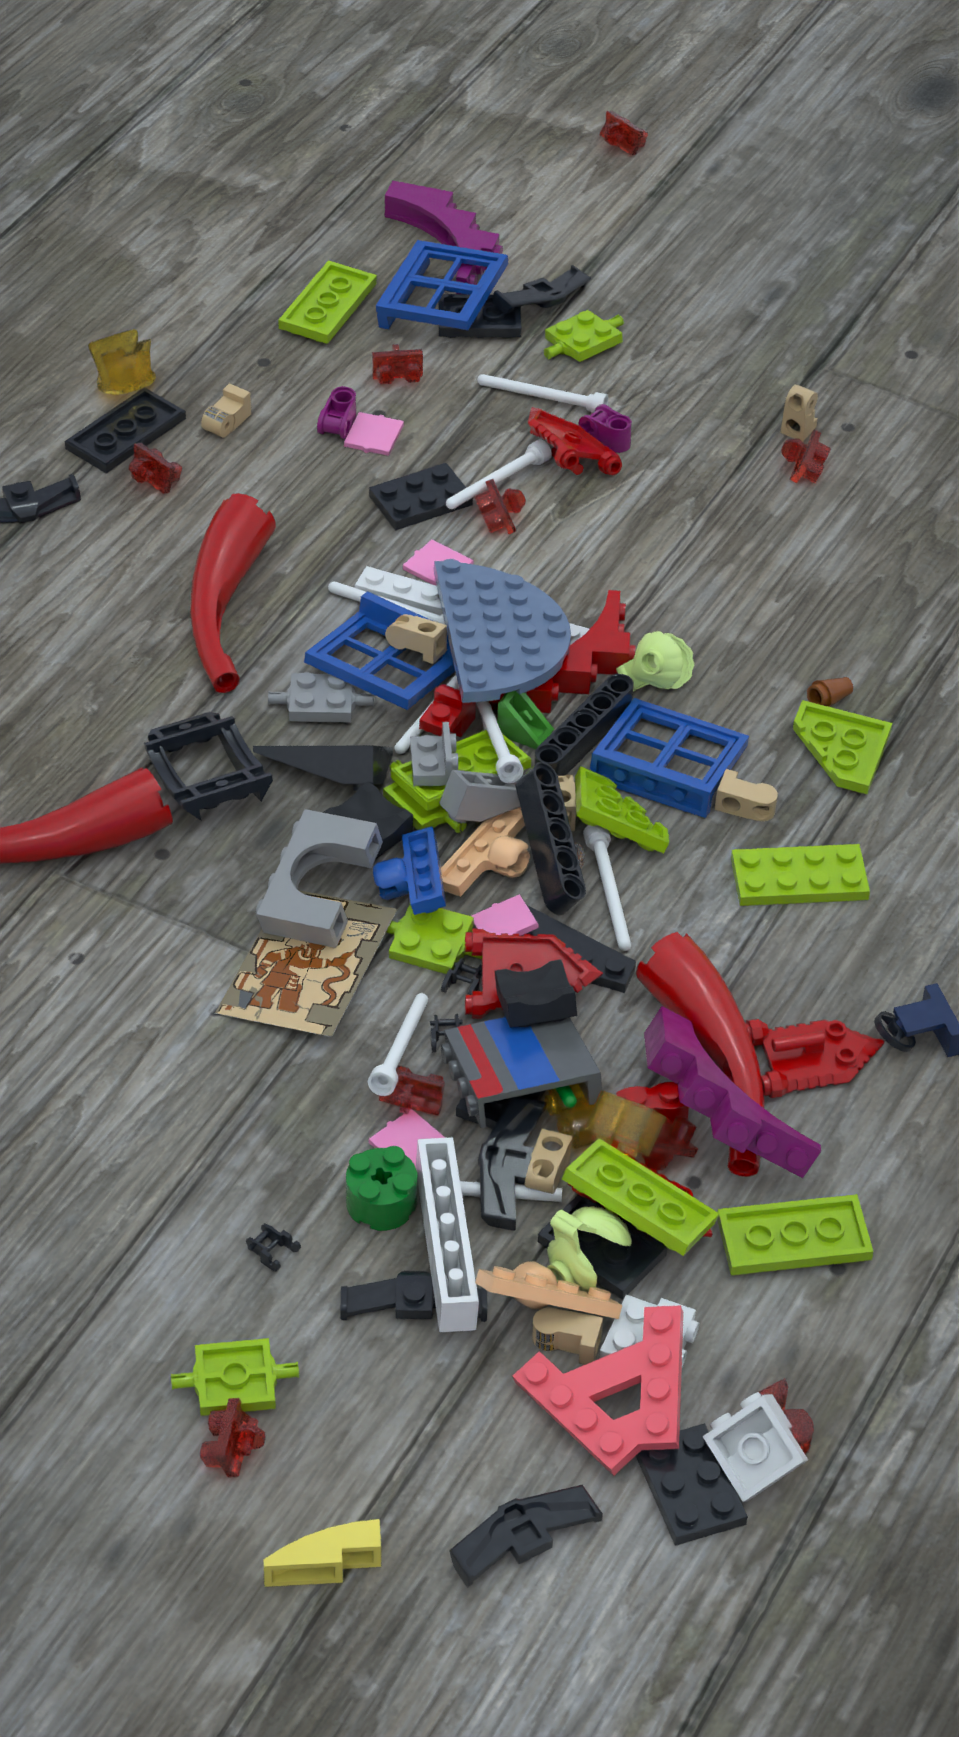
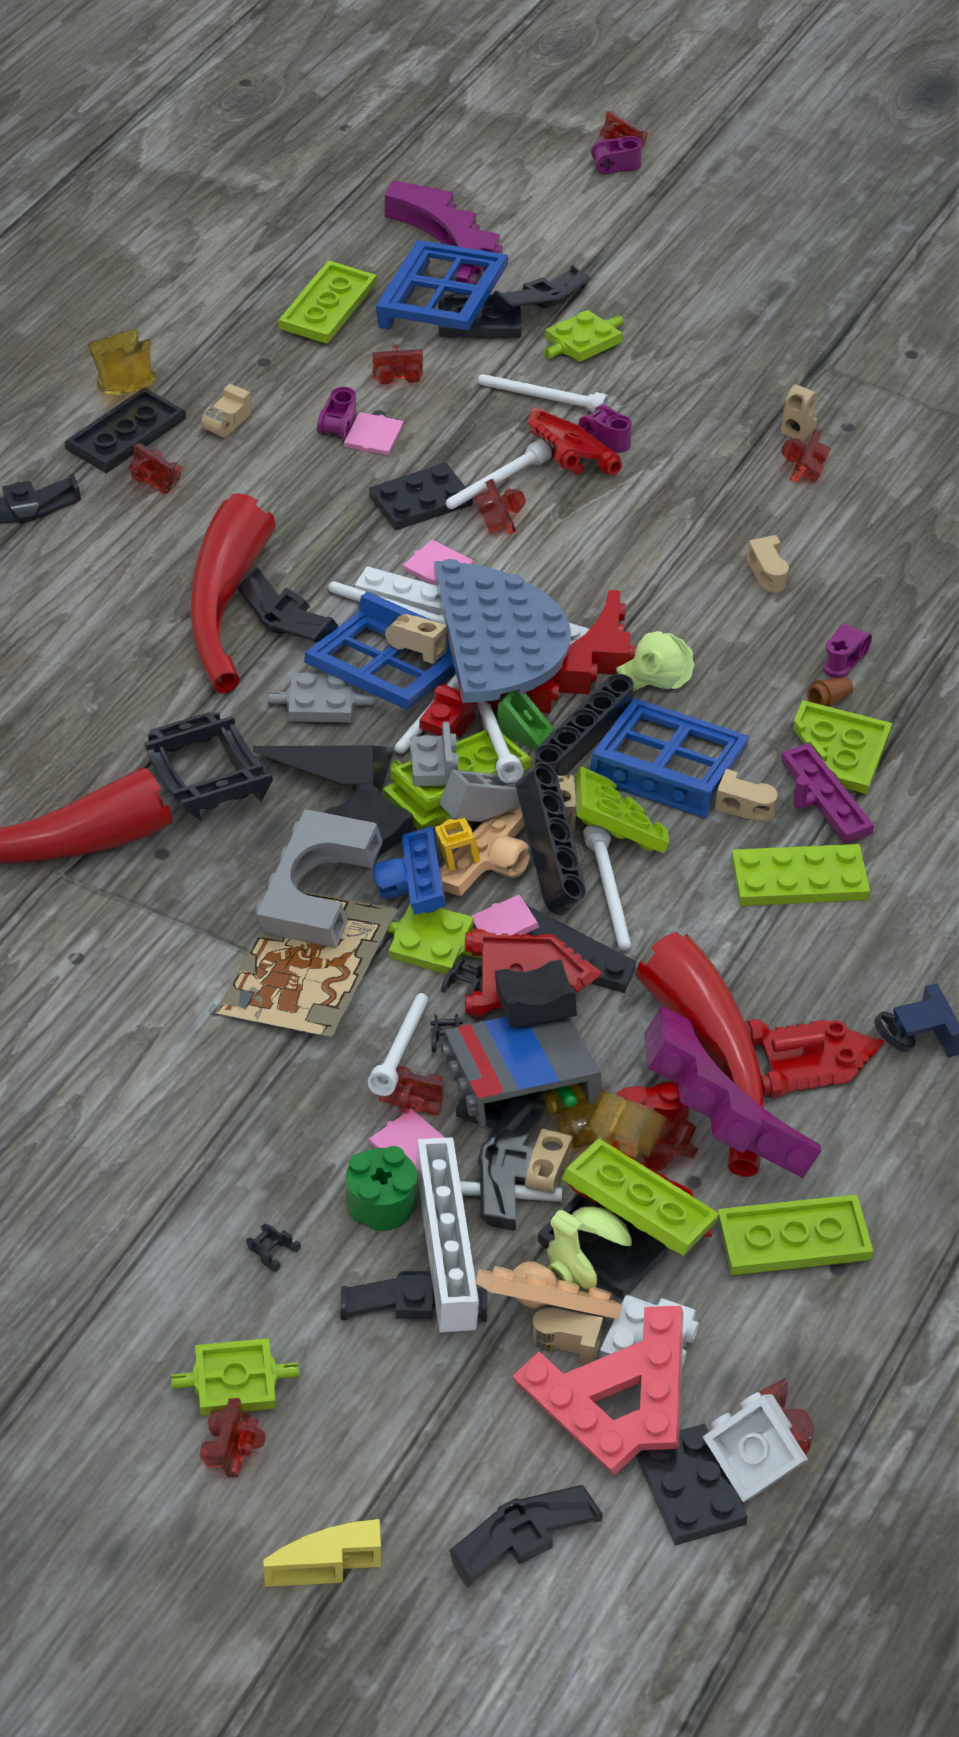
none -> black plate [237,567,338,643]
none -> yellow window [435,818,480,871]
none -> magenta piece [591,136,642,174]
none -> tan leg [746,535,789,593]
none -> magenta plate [781,743,874,844]
none -> magenta piece [823,623,872,678]

